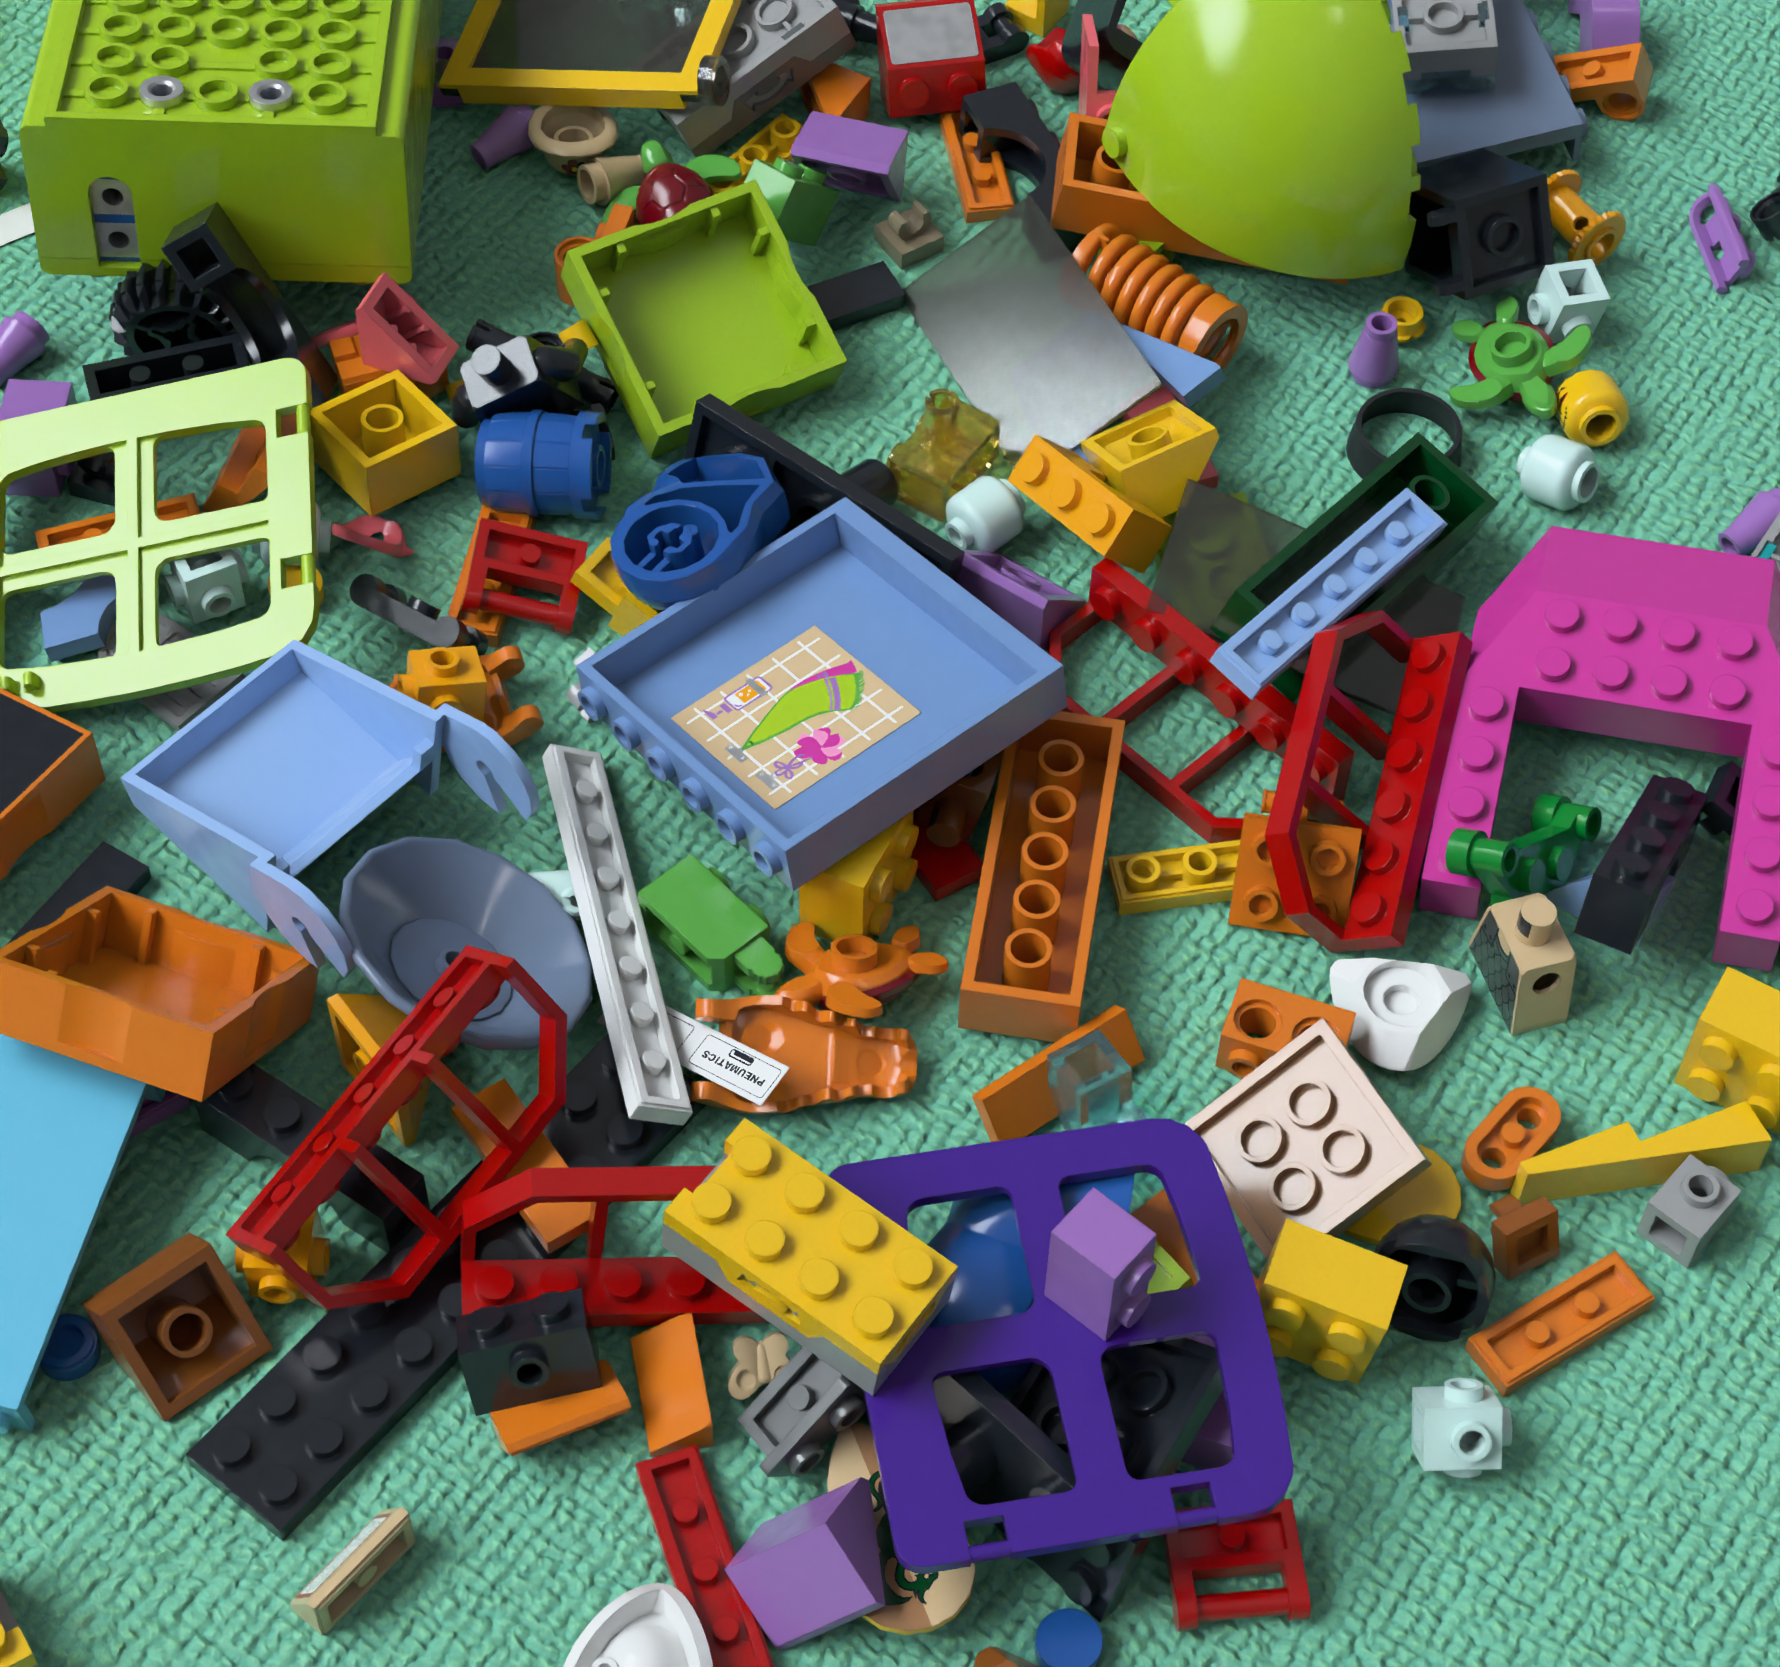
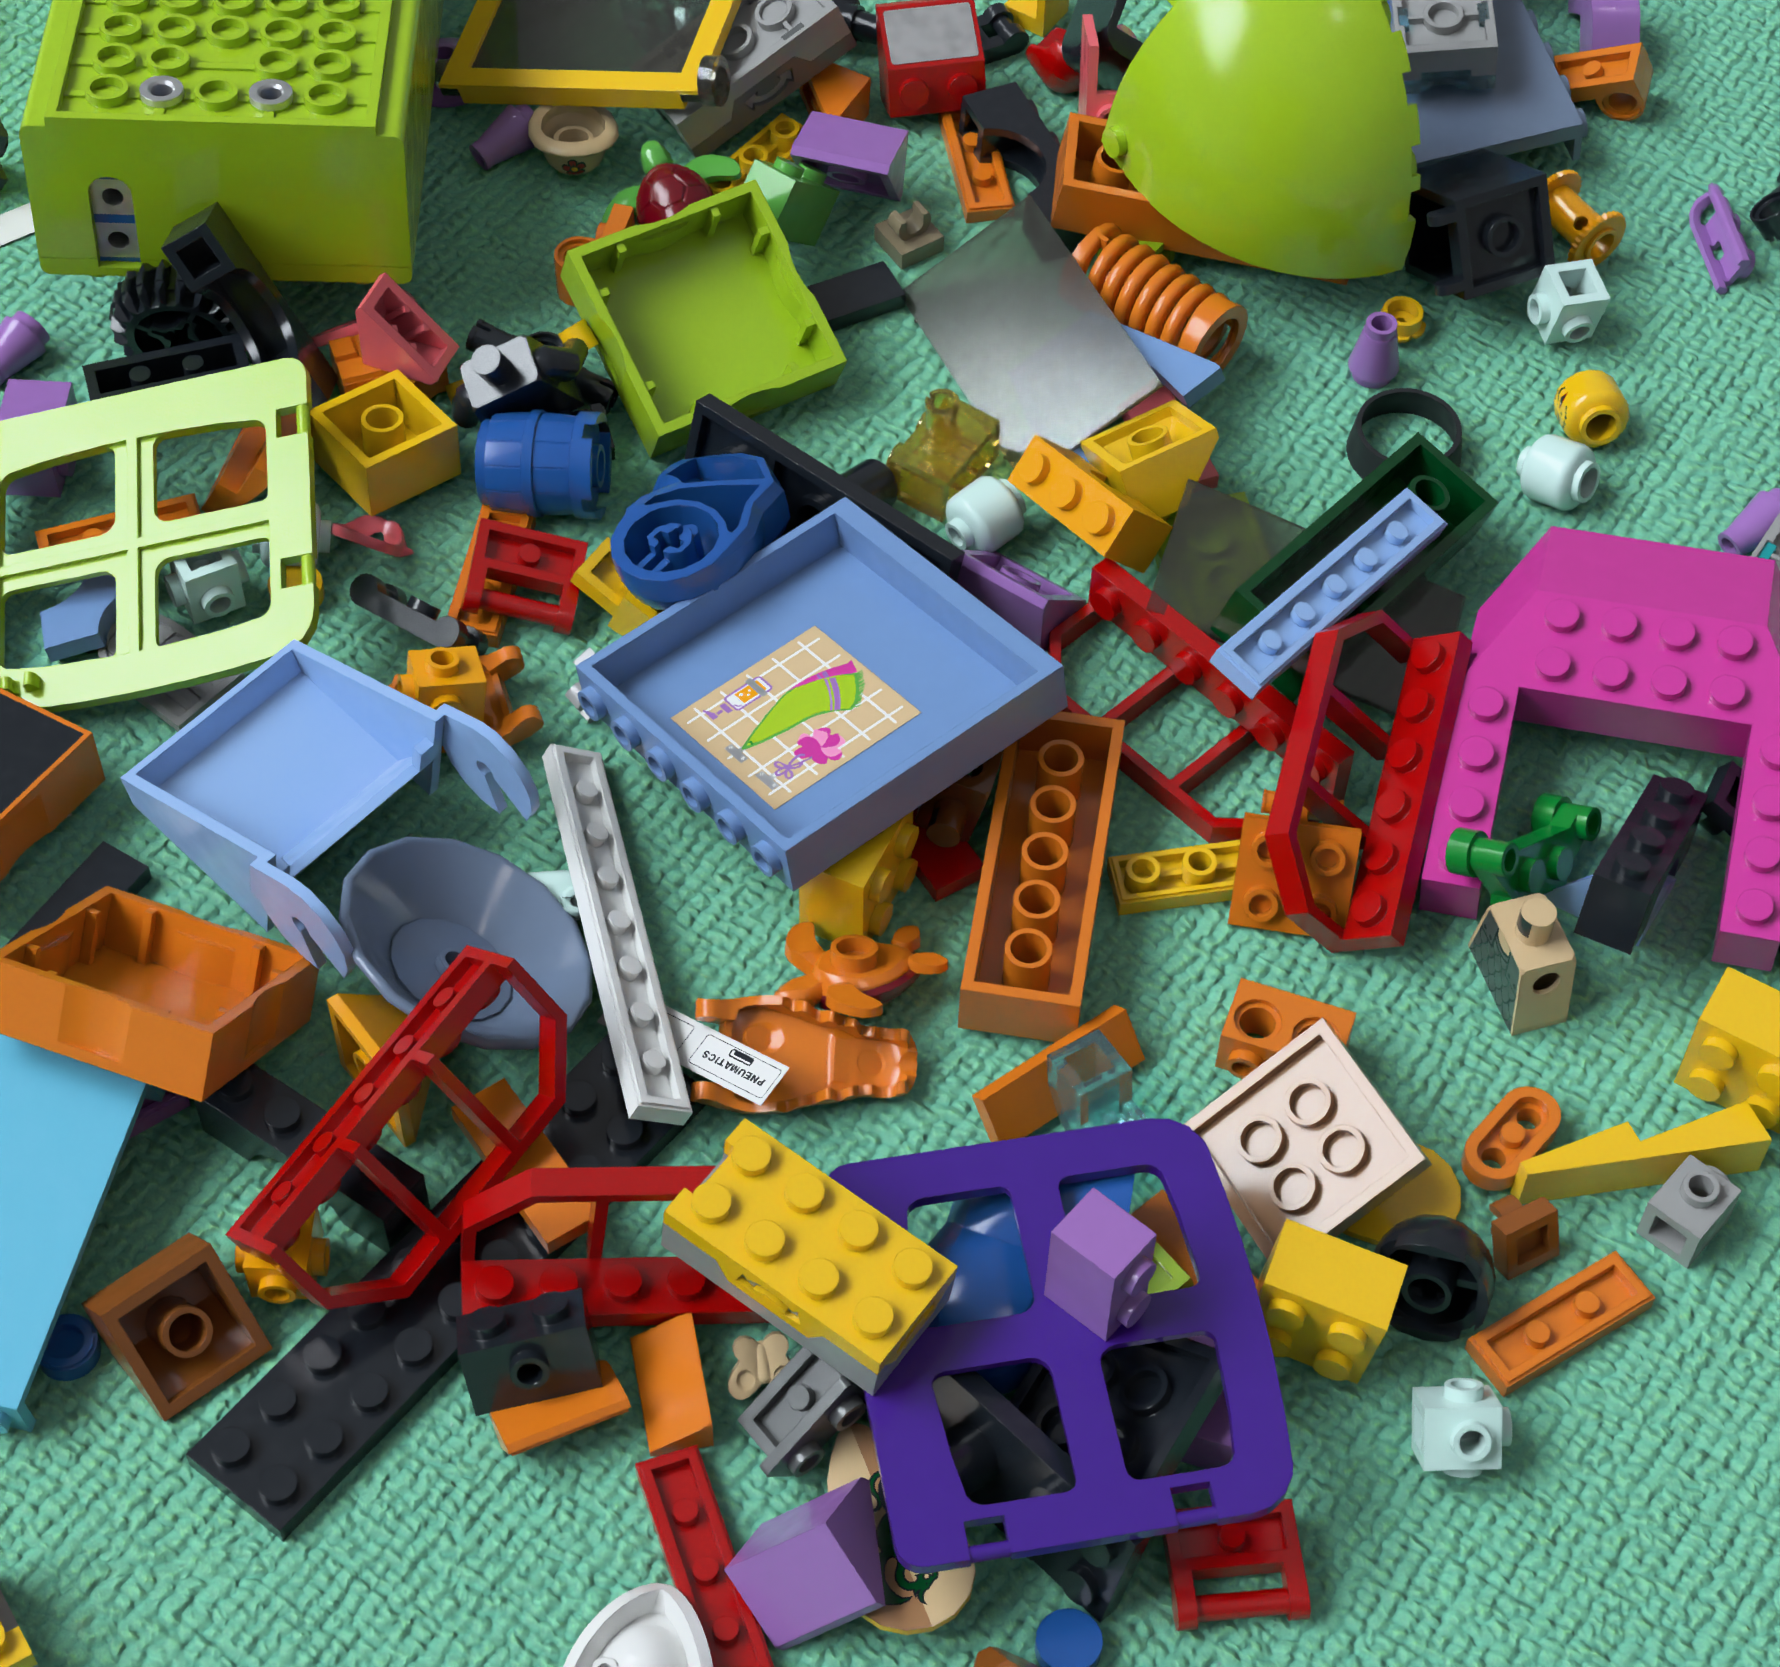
black tile [67,452,115,507] -> none
tan slope [290,1507,415,1635] -> none
tan cone [577,154,646,206] -> none
bright green hinge [638,854,784,996] -> none
white hat [1330,958,1472,1071] -> none
bright green animal [1449,296,1594,420] -> none

